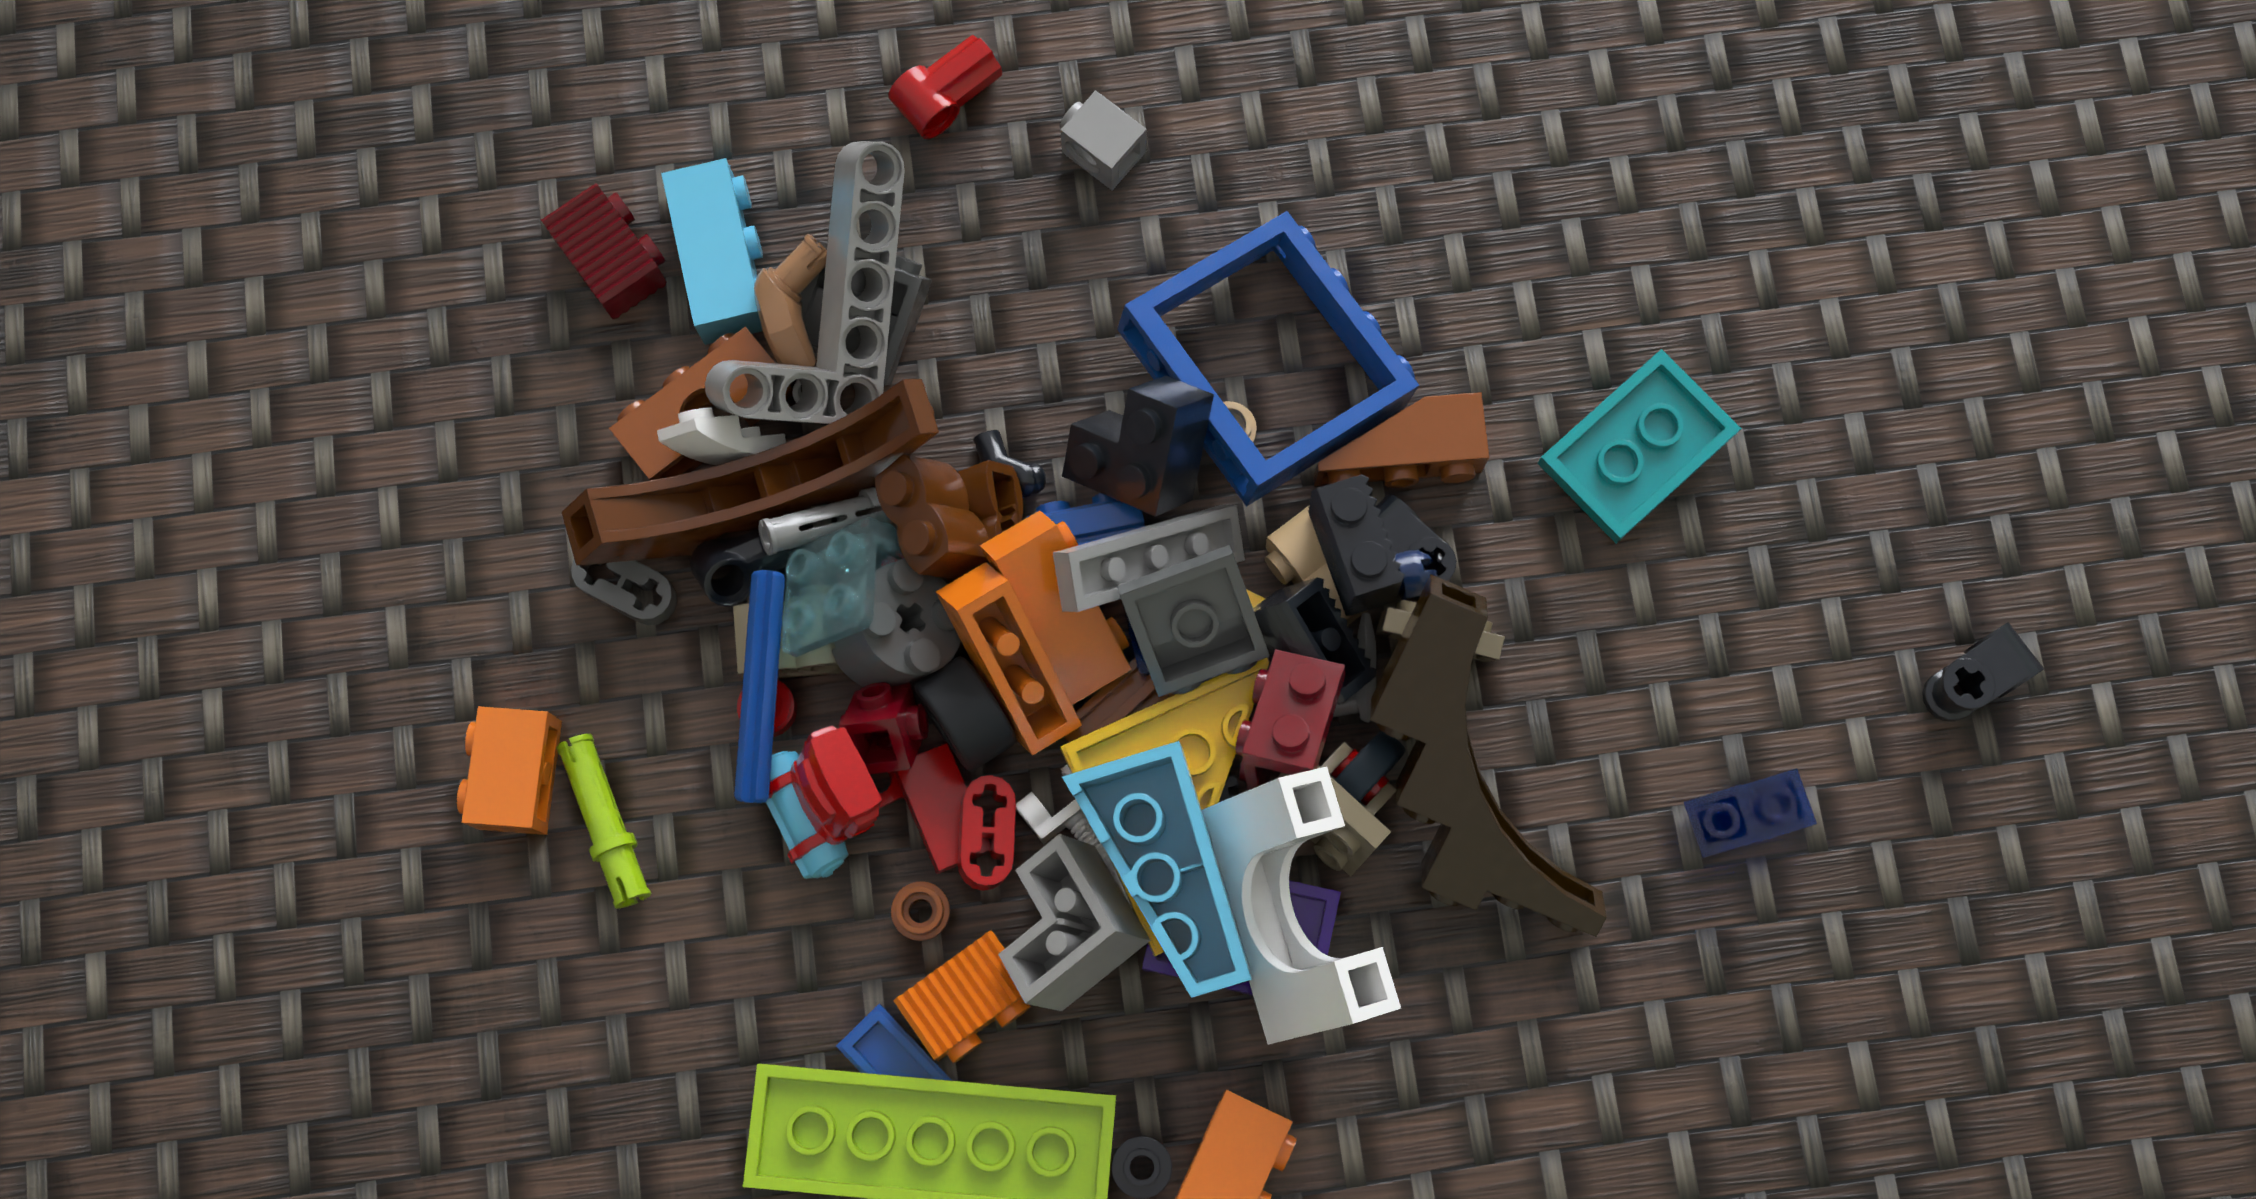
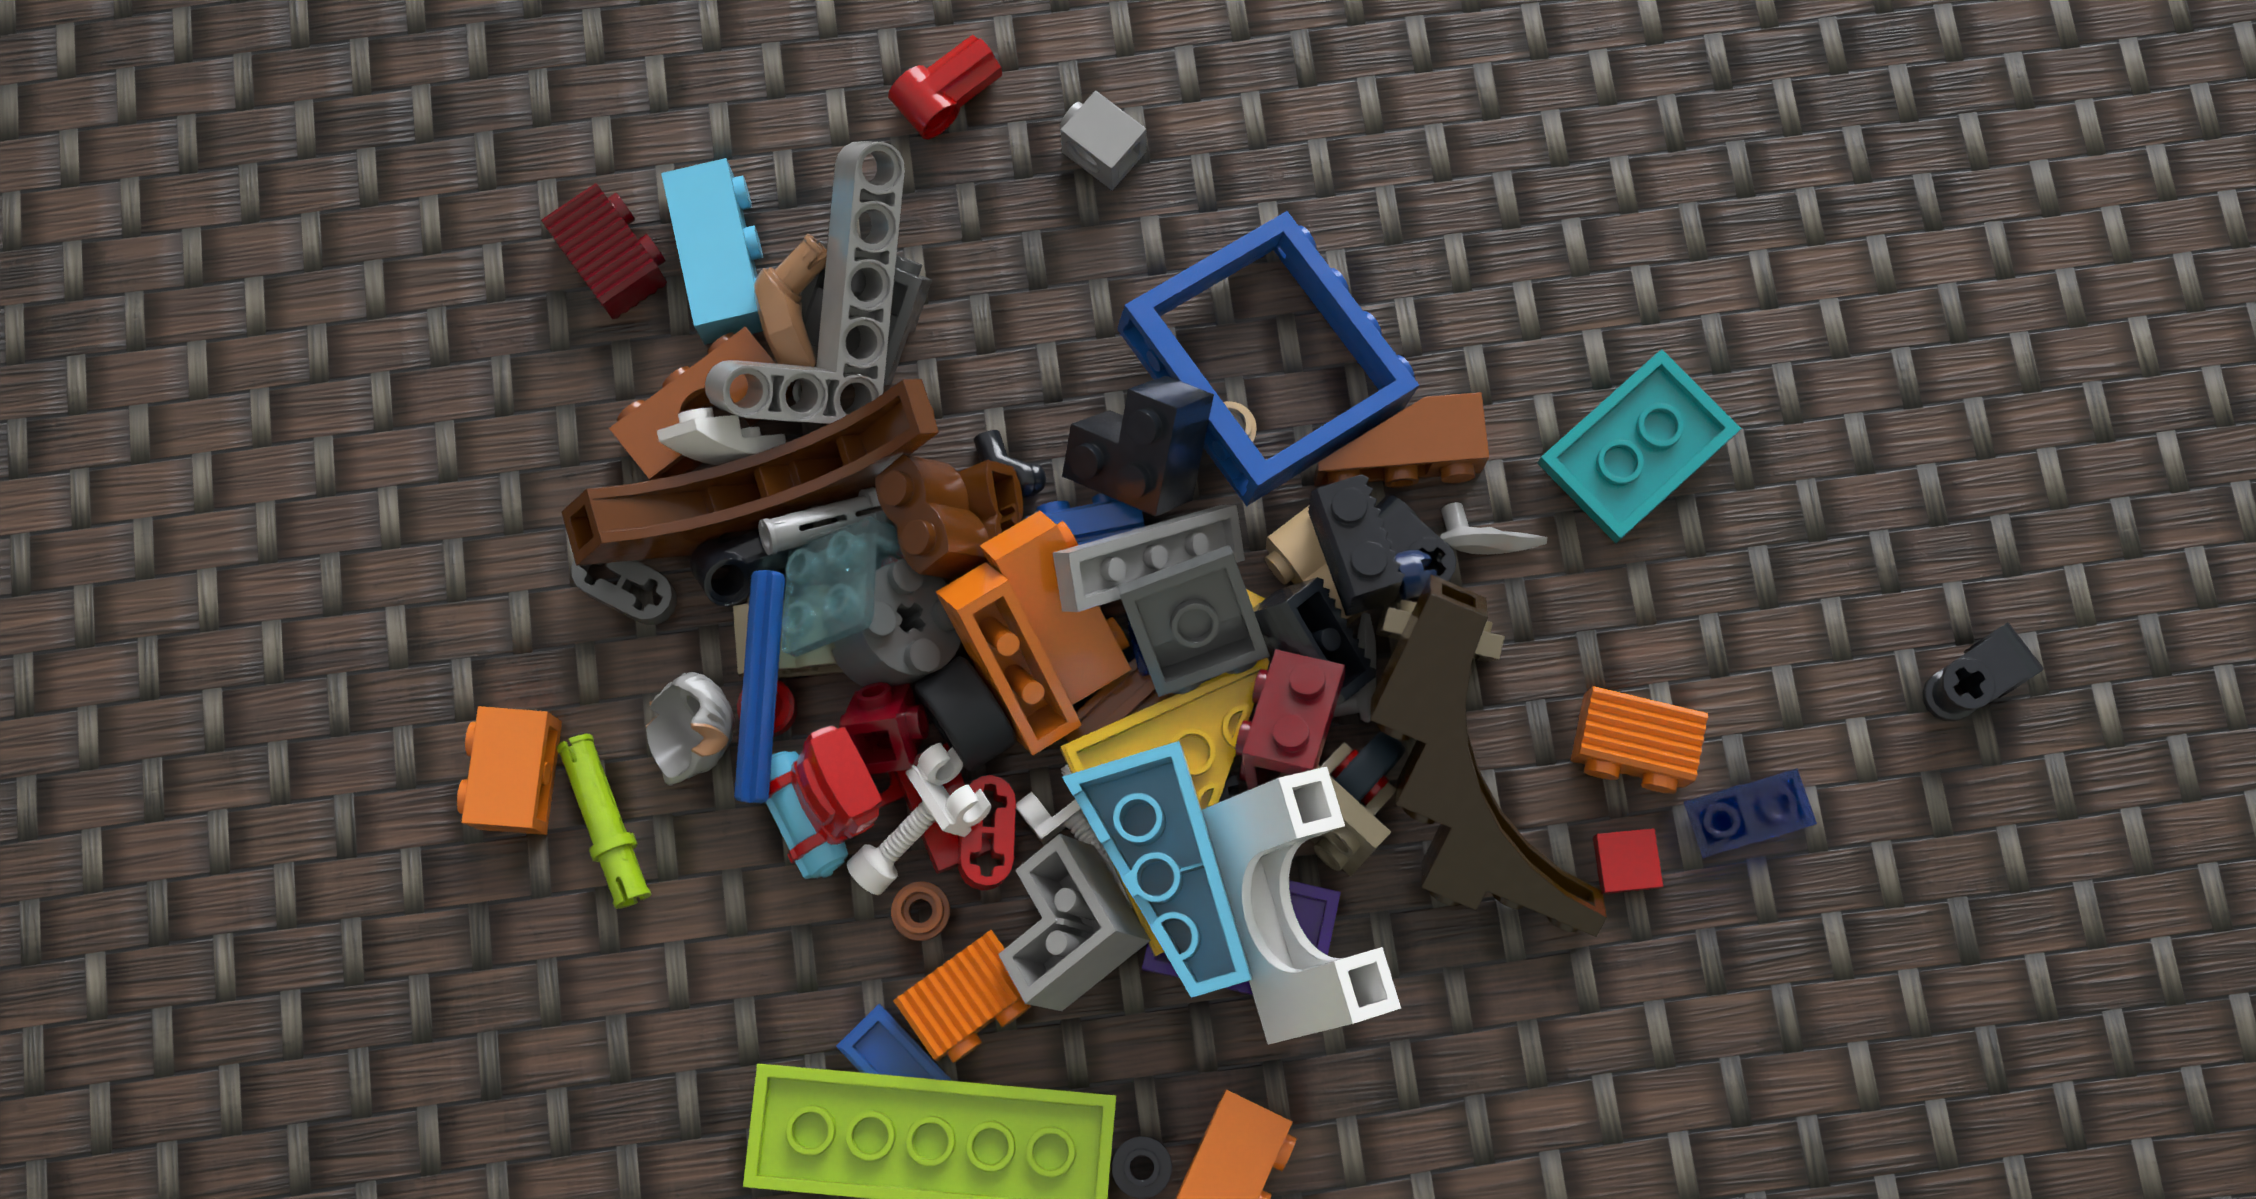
none -> light grey hair [646,672,735,786]
none -> white bar [847,743,991,895]
none -> light grey bar [1440,502,1548,555]
none -> orange brick [1570,686,1708,794]
none -> red tile [1593,828,1663,894]

